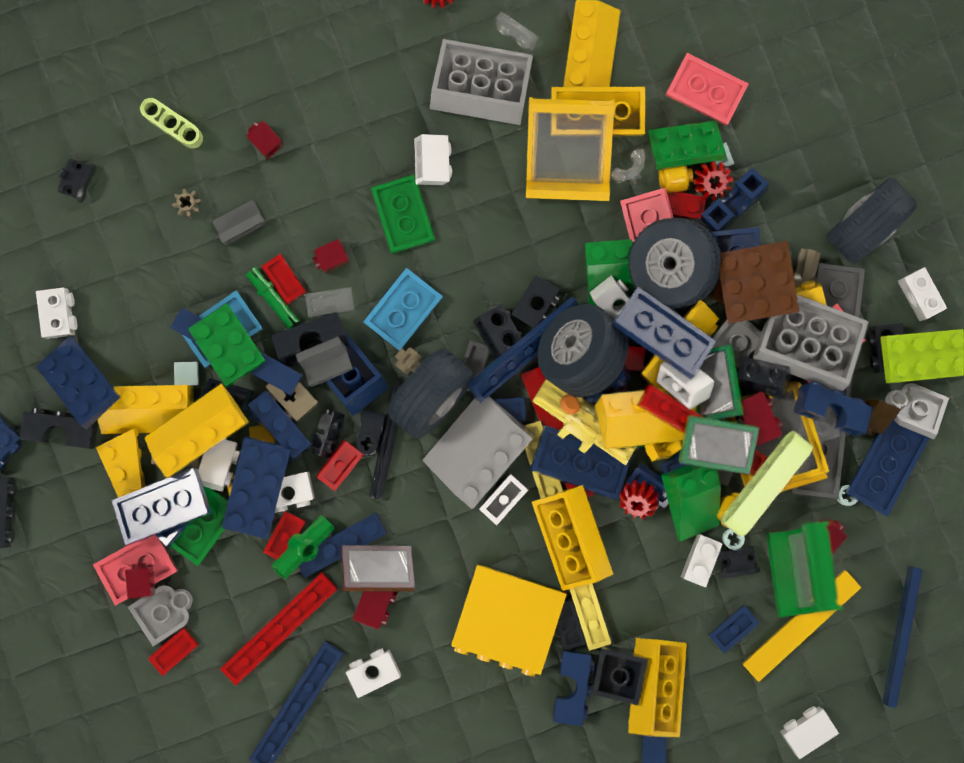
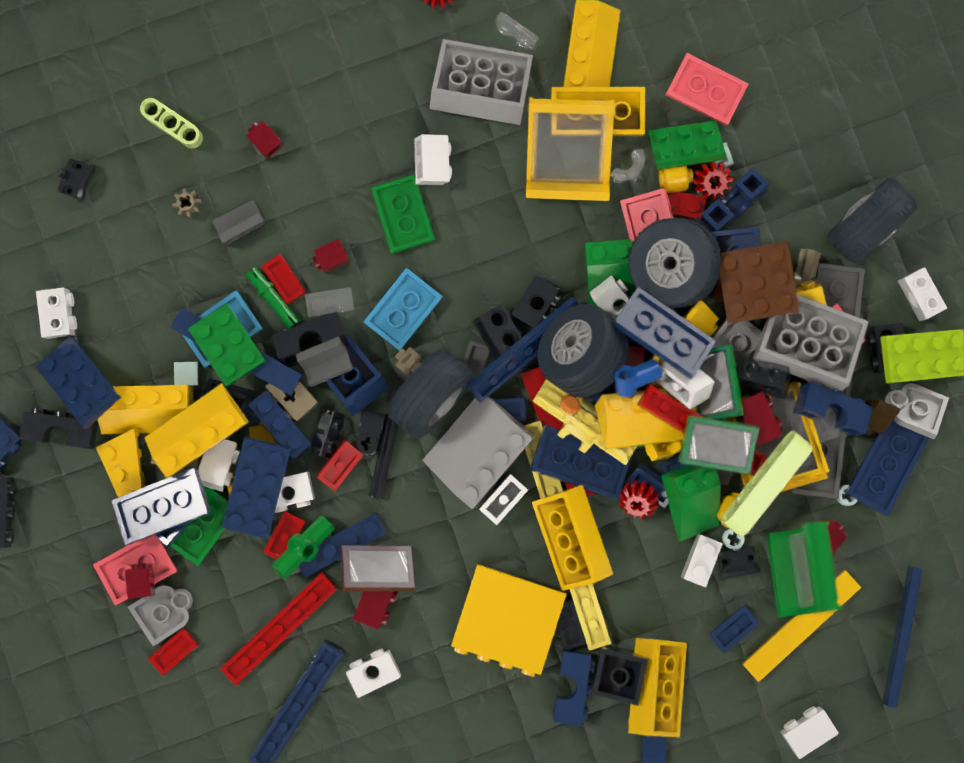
none -> blue piece [614,359,663,397]

